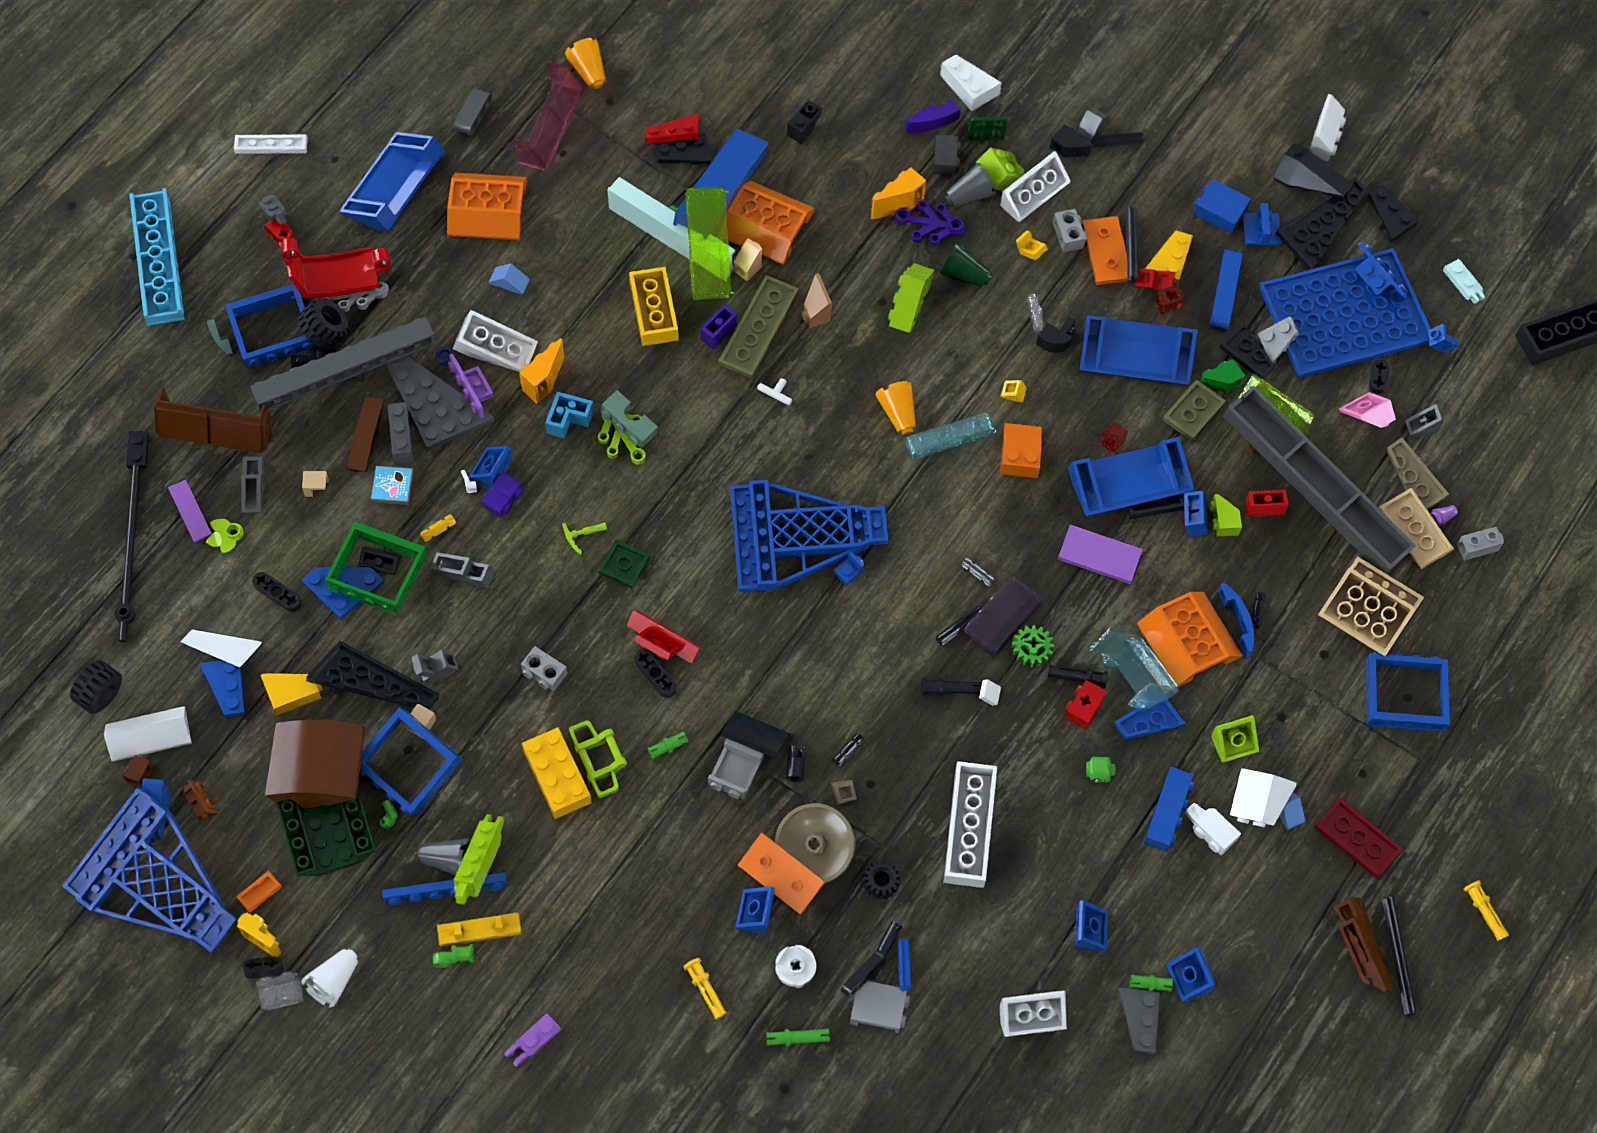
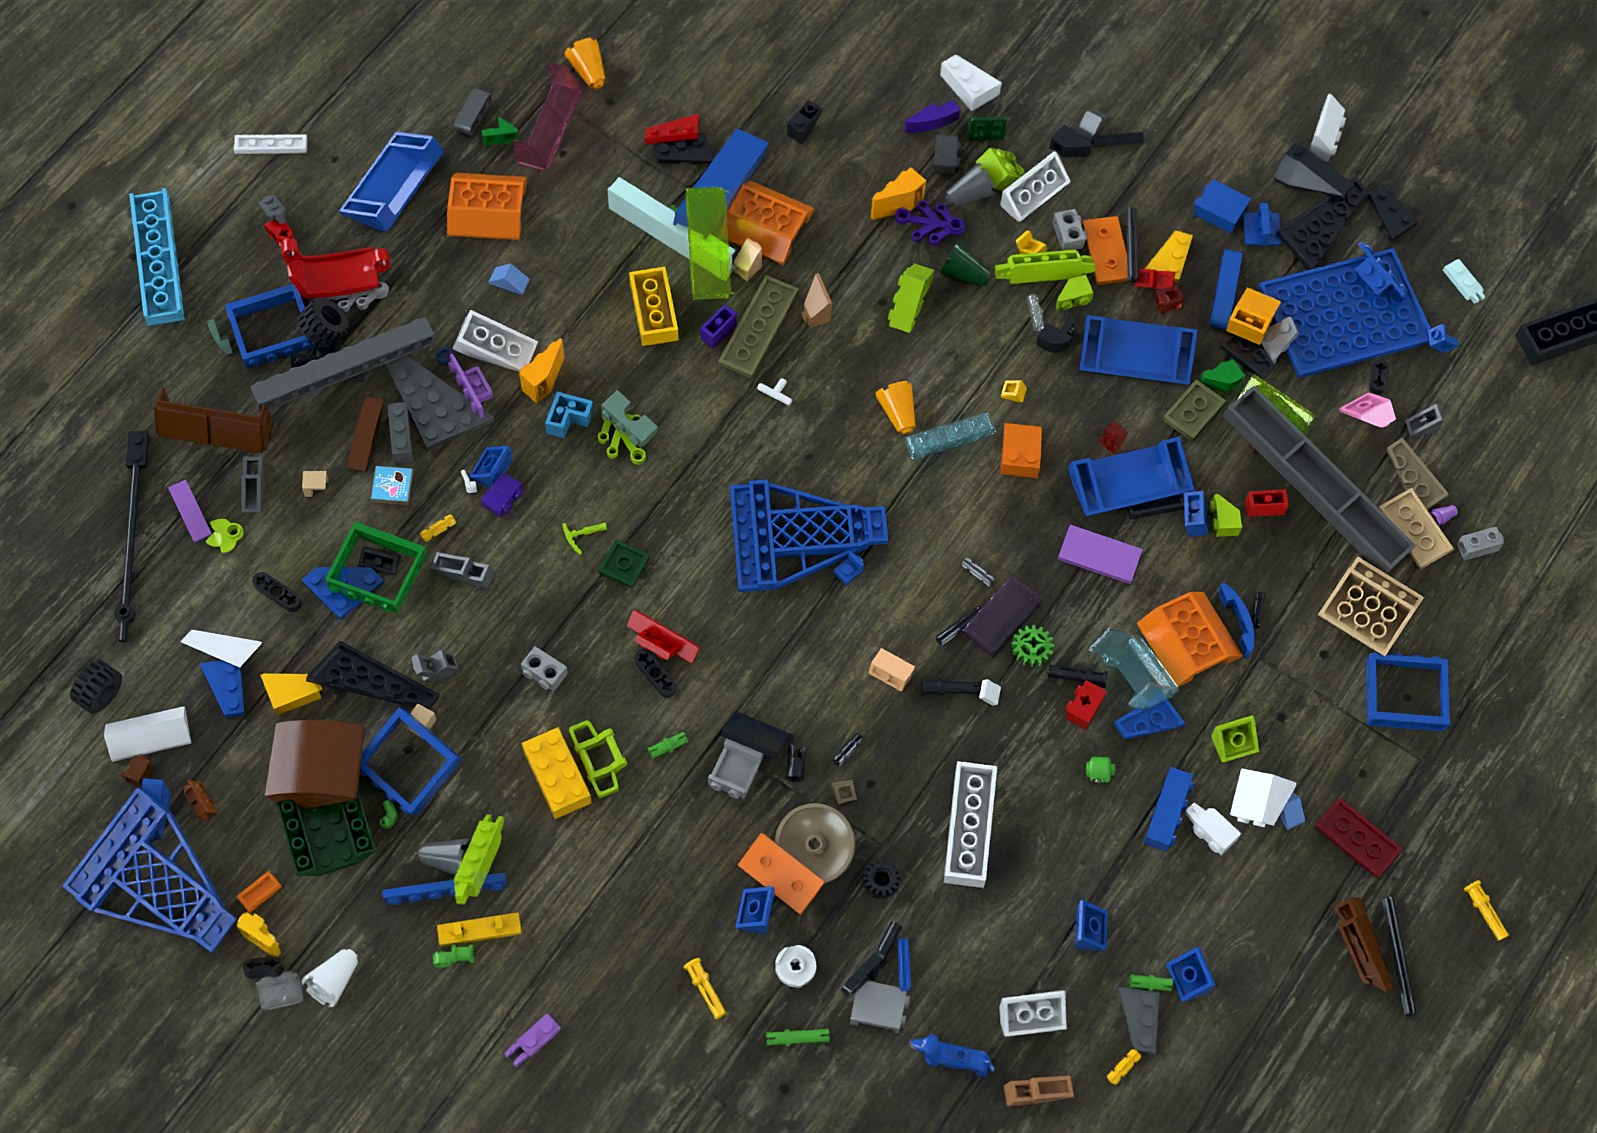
none -> green slope [482,117,519,146]
none -> light nougat hinge [868,648,915,692]
none -> blue animal [910,1034,995,1077]
none -> lime hinge [995,250,1096,284]
none -> medium nougat slope [1004,1076,1074,1106]
none -> lime slope [1056,275,1093,311]
none -> yellow axle [1107,1049,1141,1085]
none -> light orange slope [1226,287,1281,345]

